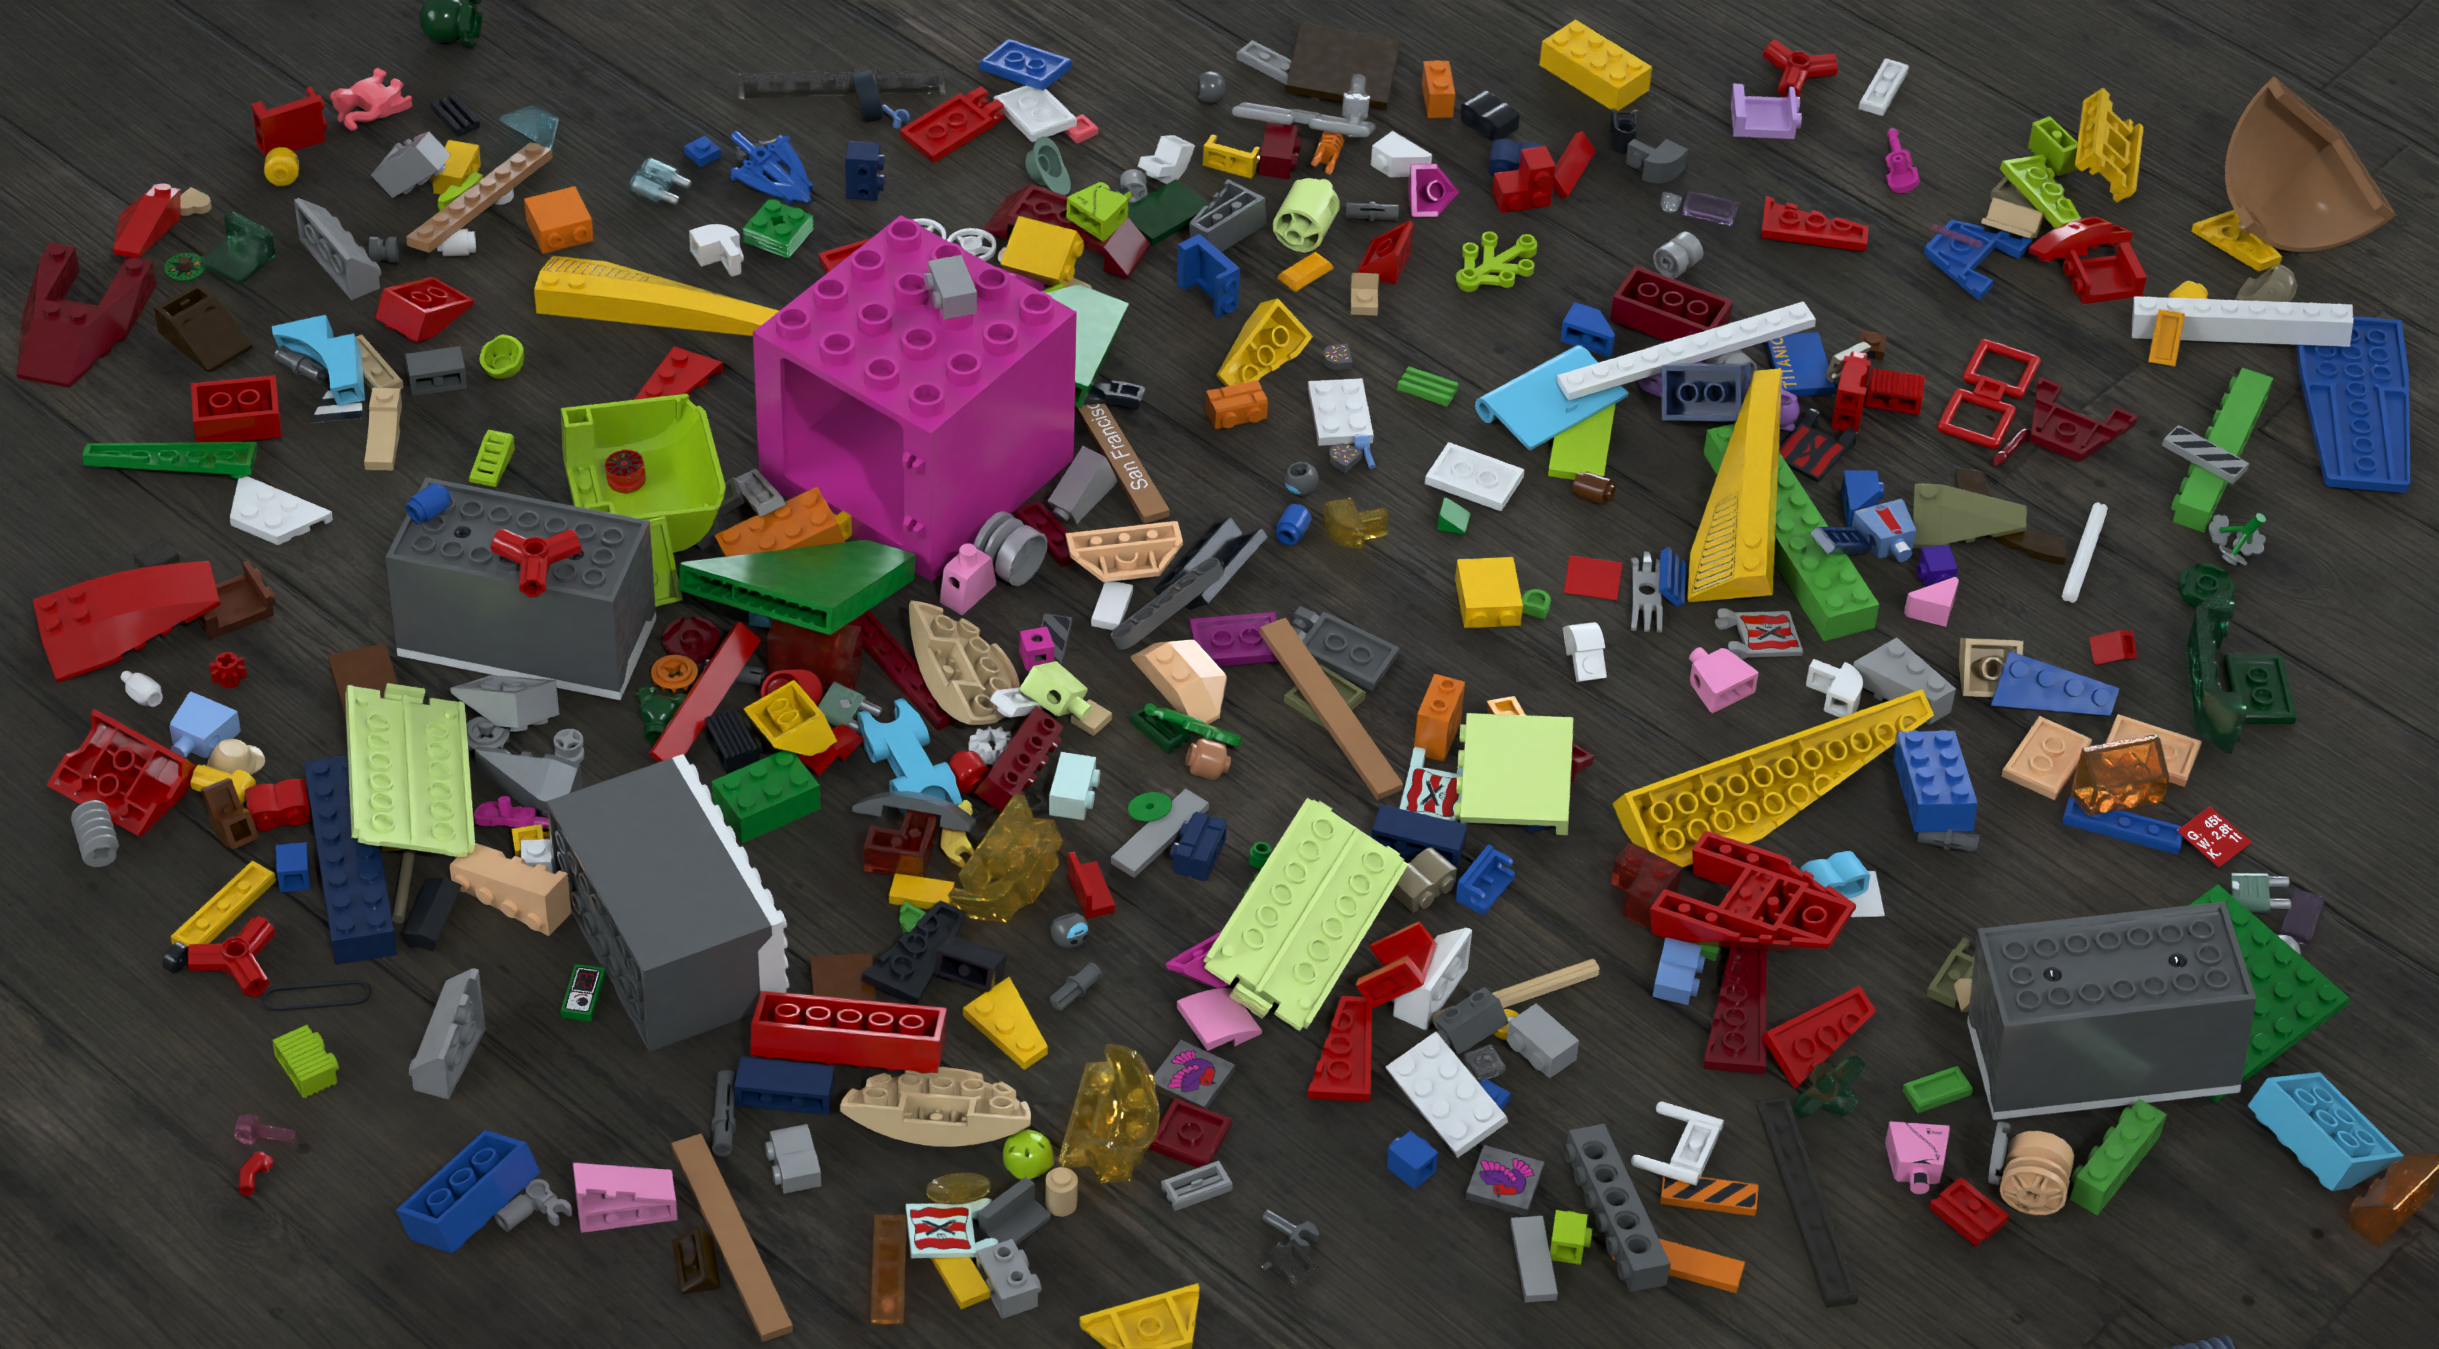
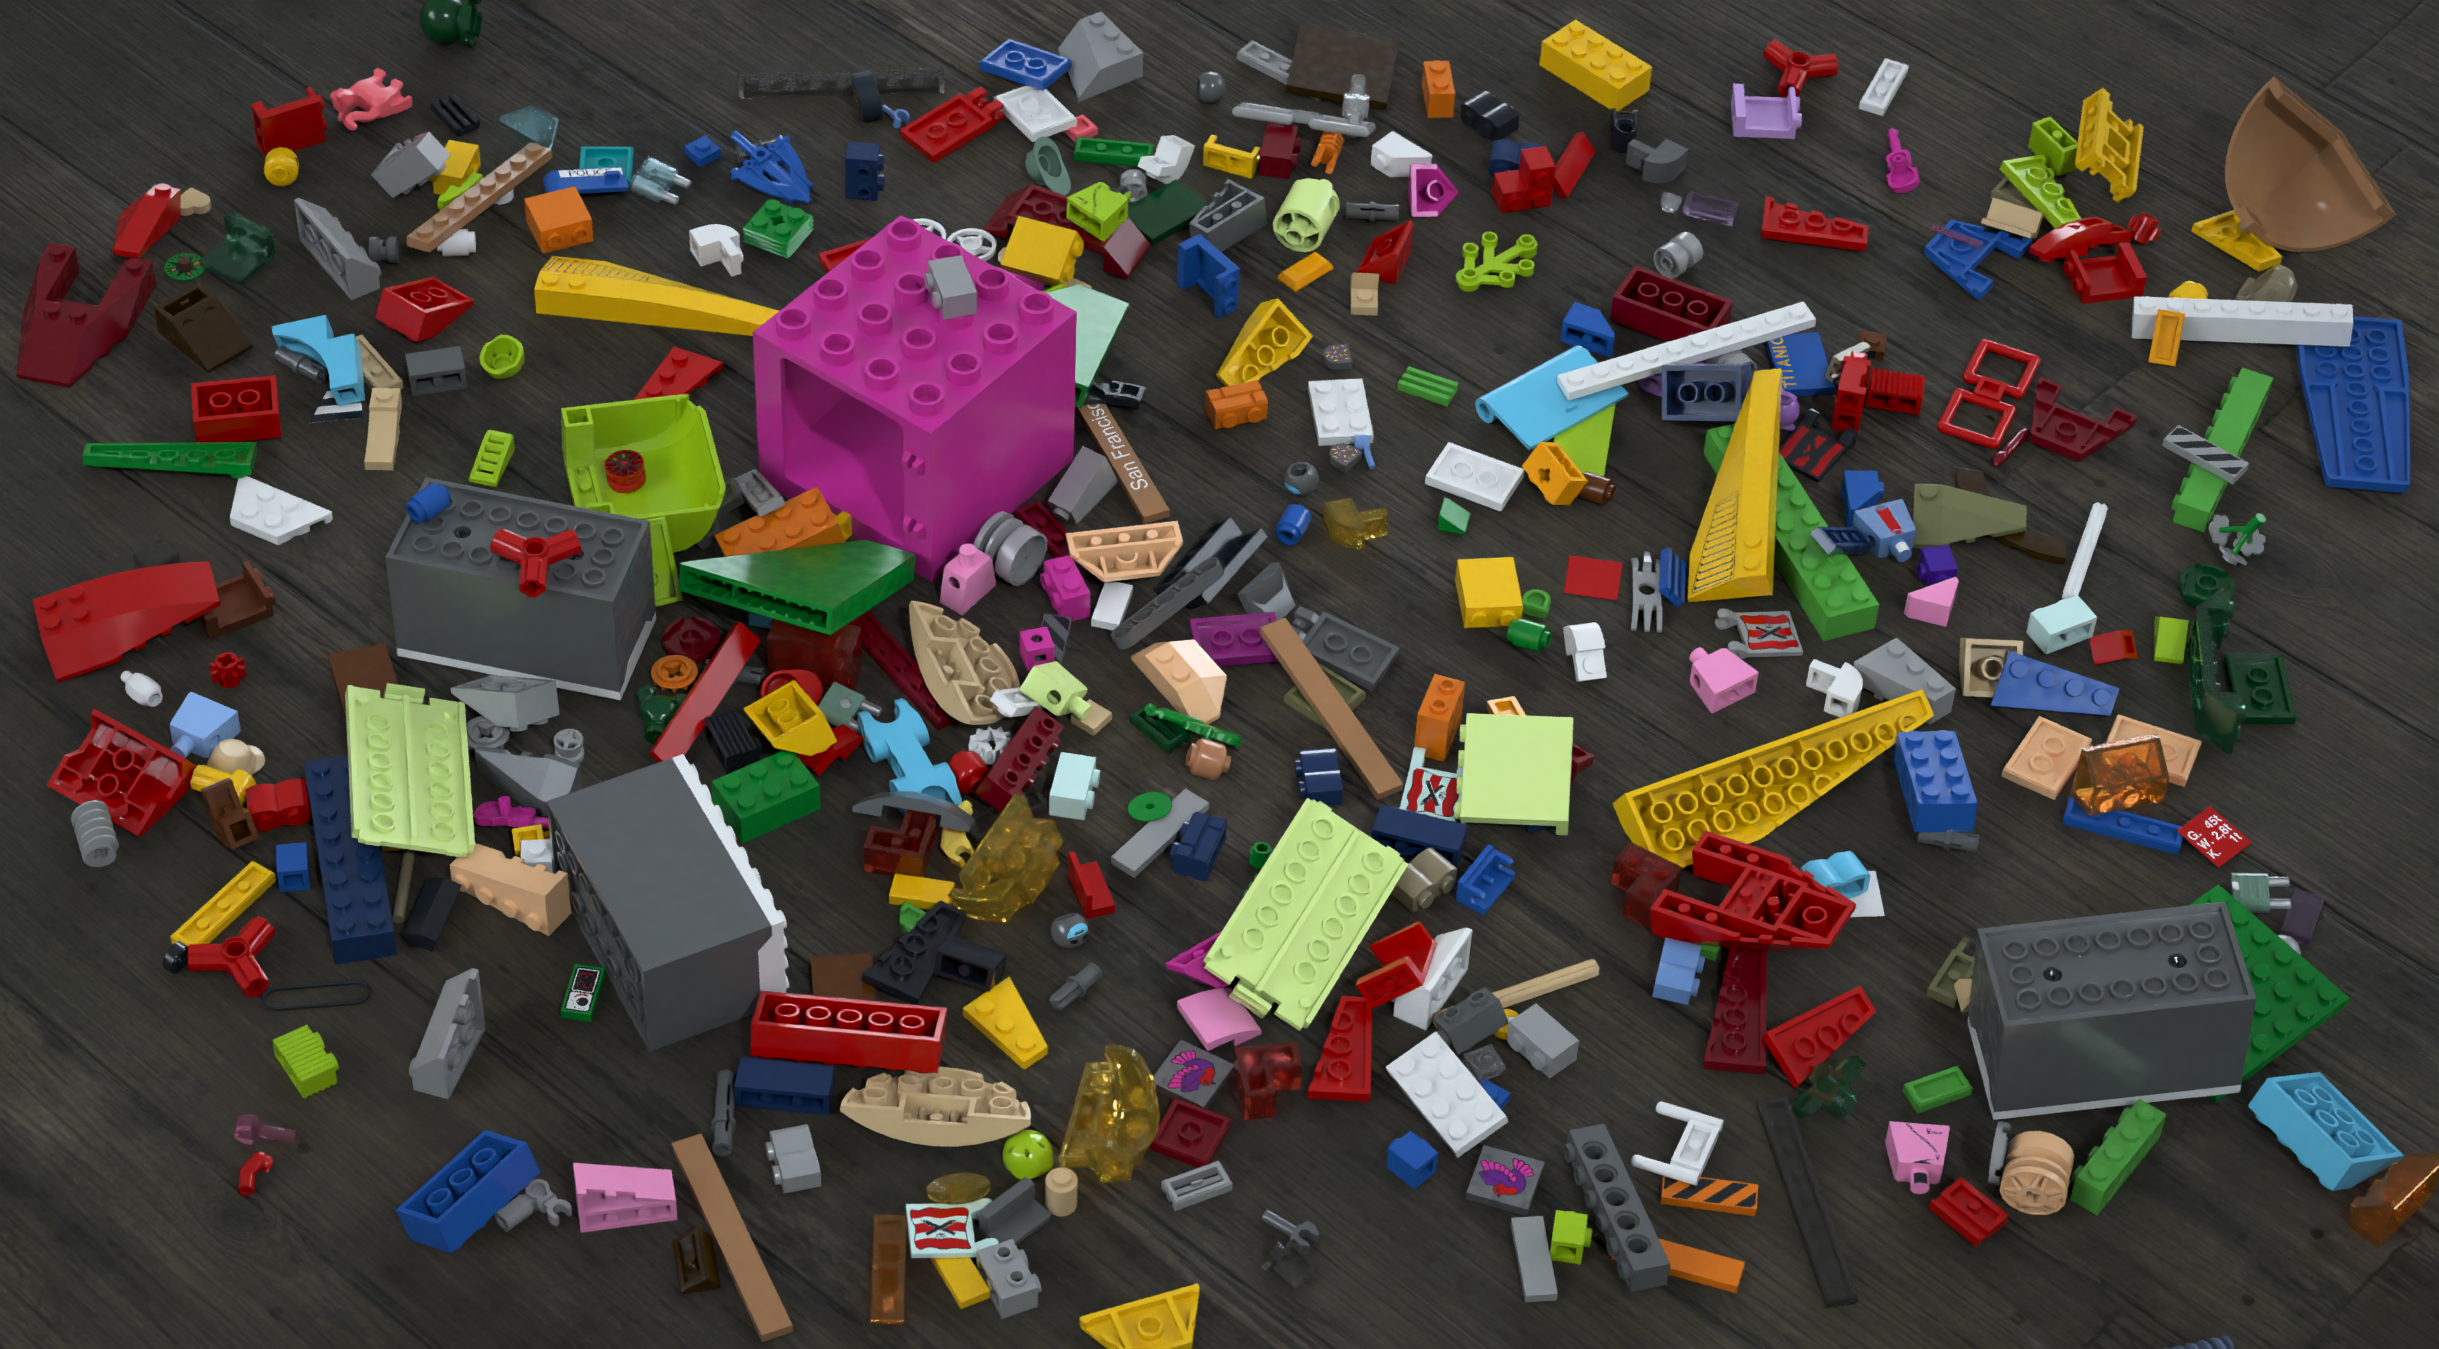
none -> blue door [543,167,628,194]
none -> teal tile [579,146,634,188]
none -> dark pink brick [1040,555,1090,621]
none -> light grey wedge [1058,12,1143,102]
none -> green tile [1074,137,1154,167]
none -> clear red brick [1233,1041,1302,1120]
none -> dark grey slope [1237,562,1296,620]
none -> dark blue brick [1294,748,1343,806]
none -> green brick [1507,618,1552,653]
none -> light orange brick [1522,442,1588,505]
none -> light aqua brick [2026,595,2097,655]
none -> red gear [2127,212,2162,244]
none -> lime slope [2154,616,2189,664]

